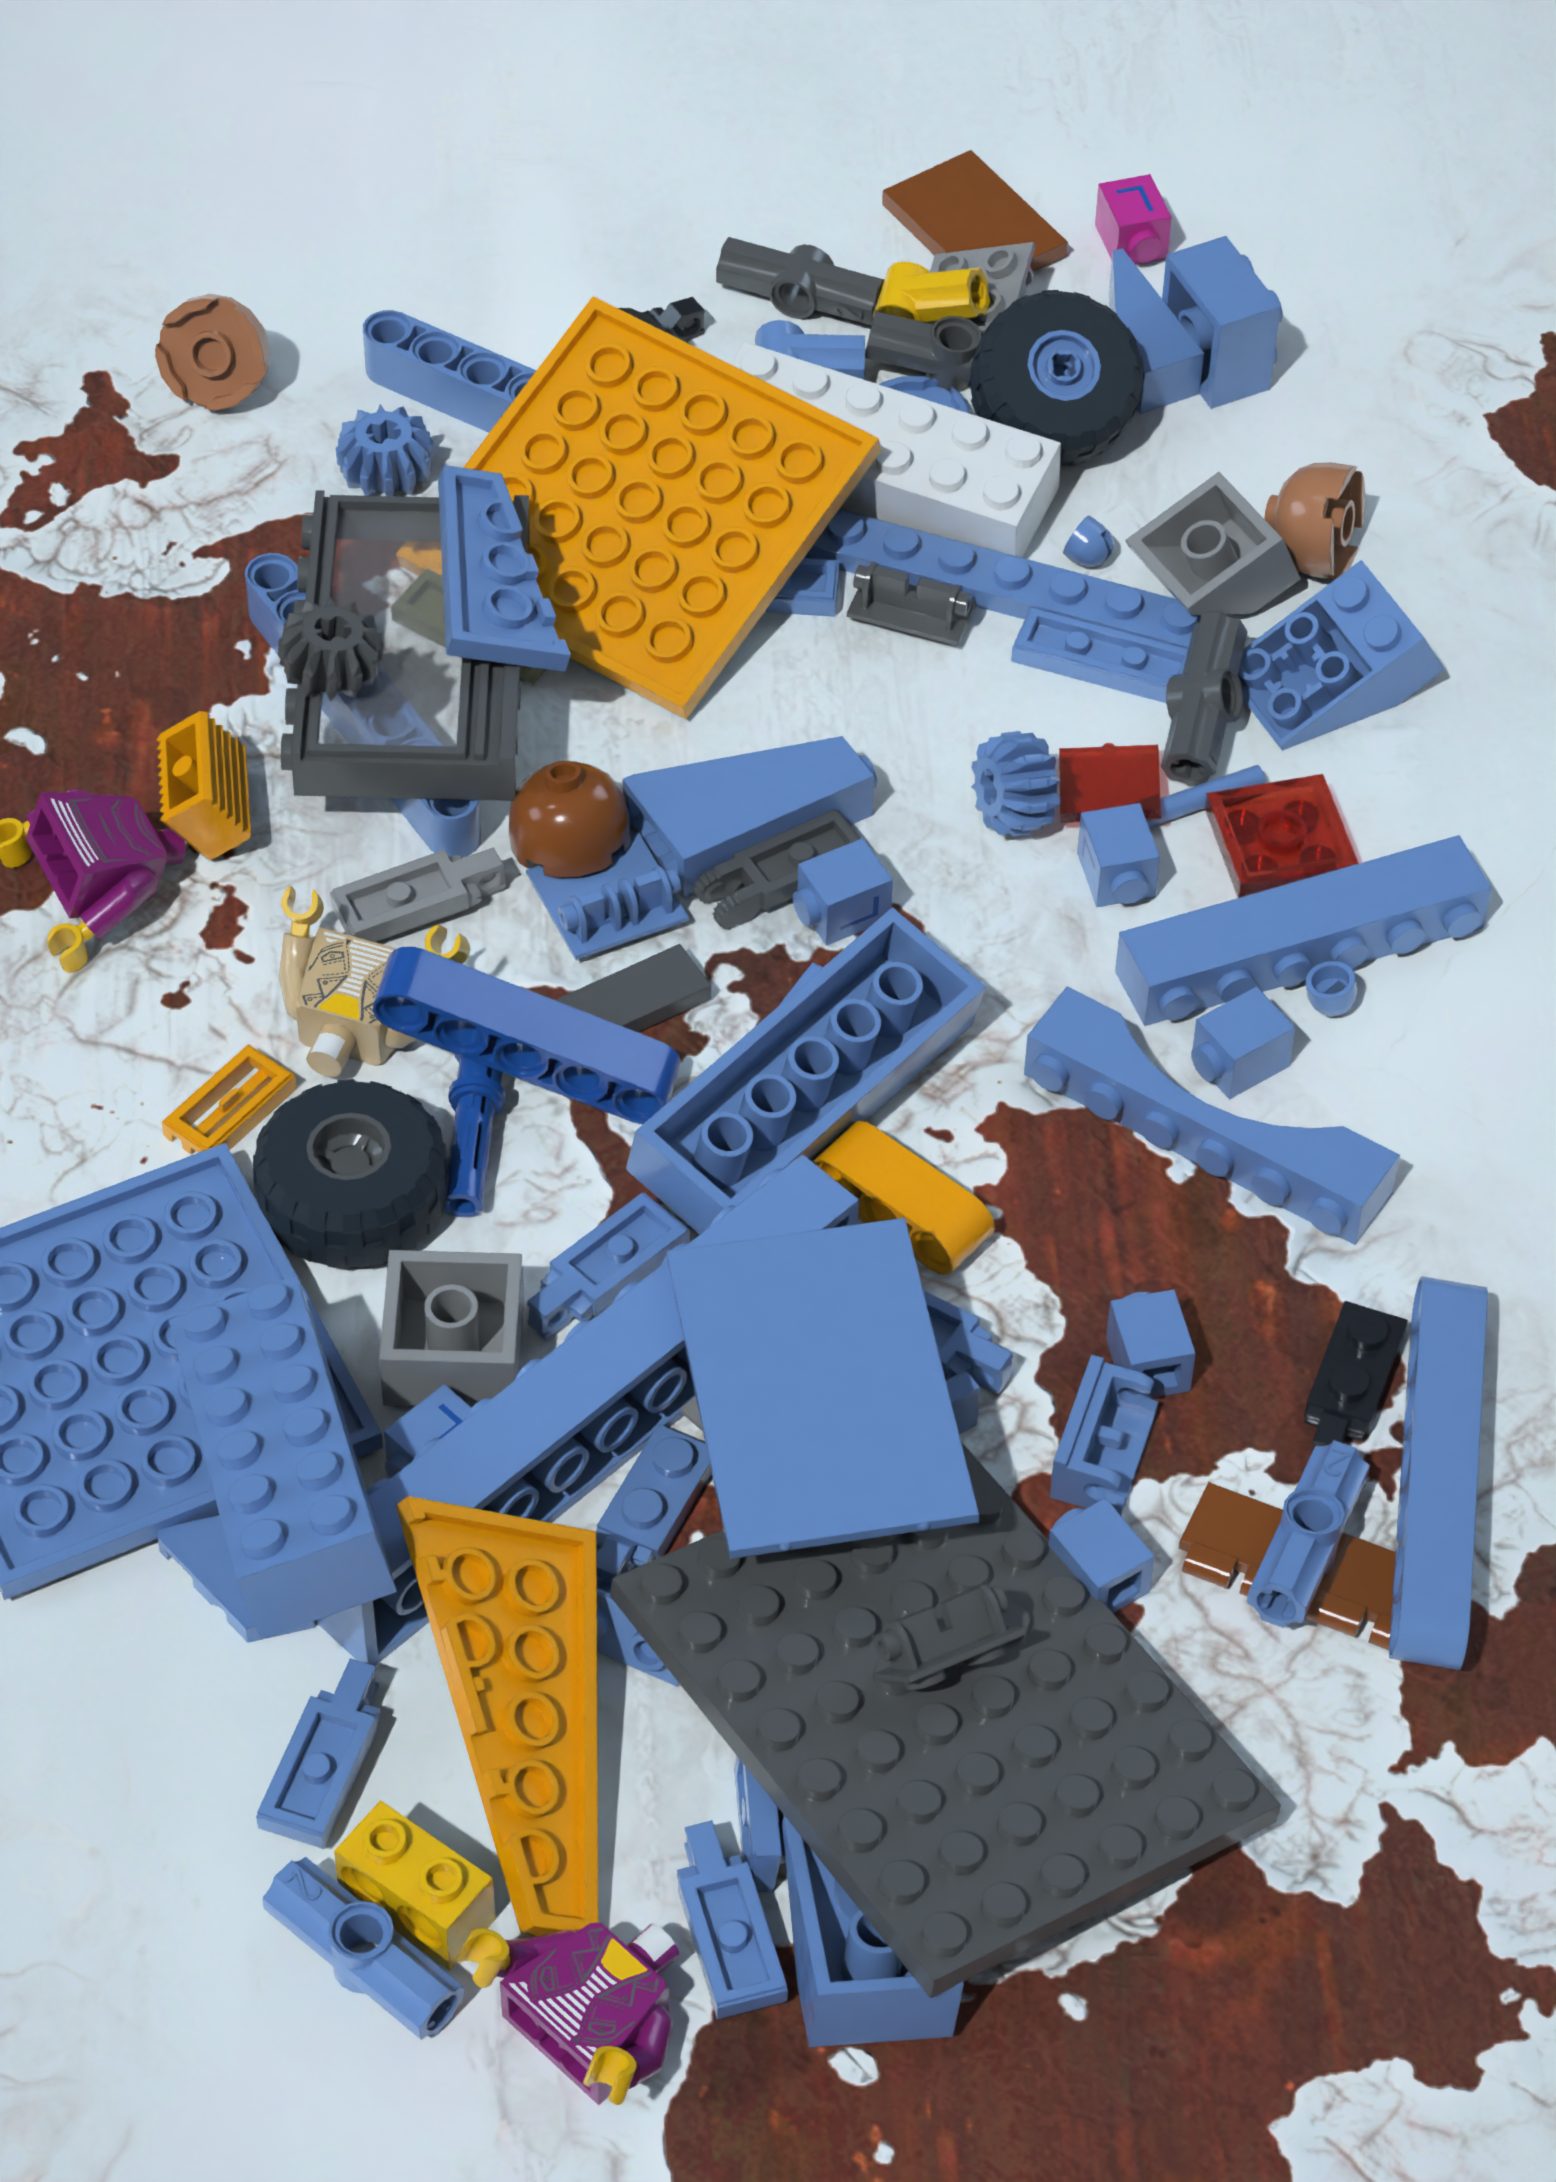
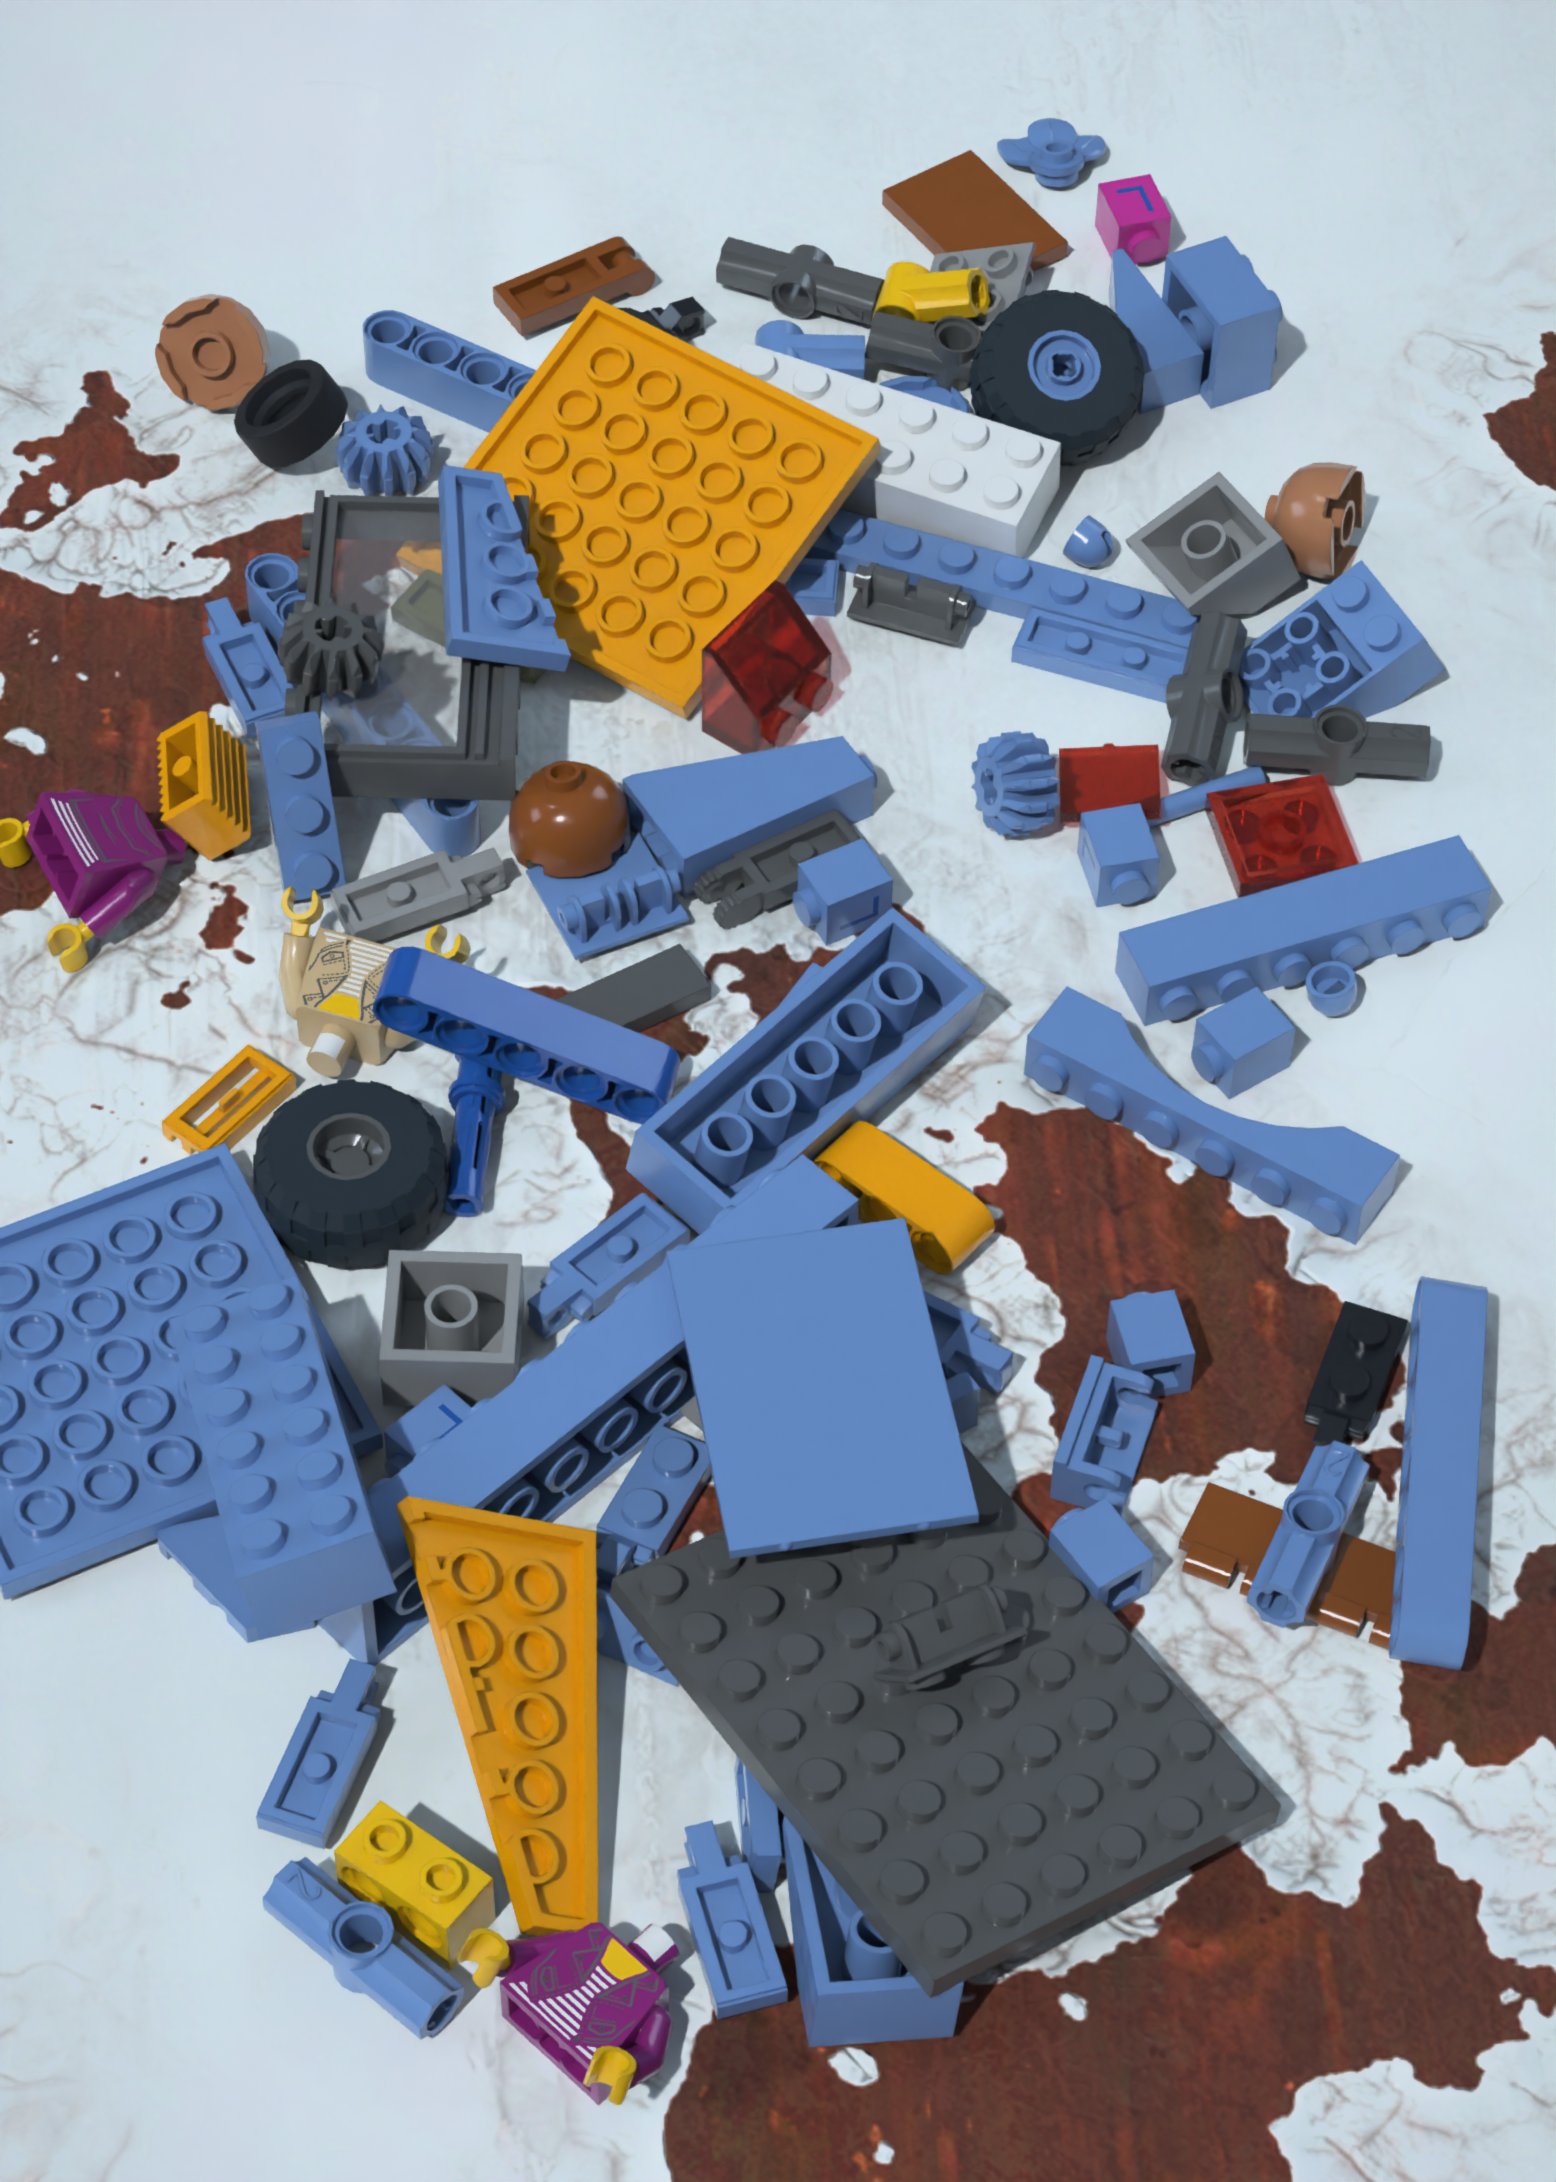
none -> medium blue hinge [202,597,293,739]
none -> black tyre [234,359,348,468]
none -> medium blue plate [255,711,346,901]
none -> dark orange plate [493,236,655,336]
none -> clear red slope [702,580,833,754]
none -> medium blue plate [997,118,1105,187]
none -> dark grey piece [1243,705,1431,785]

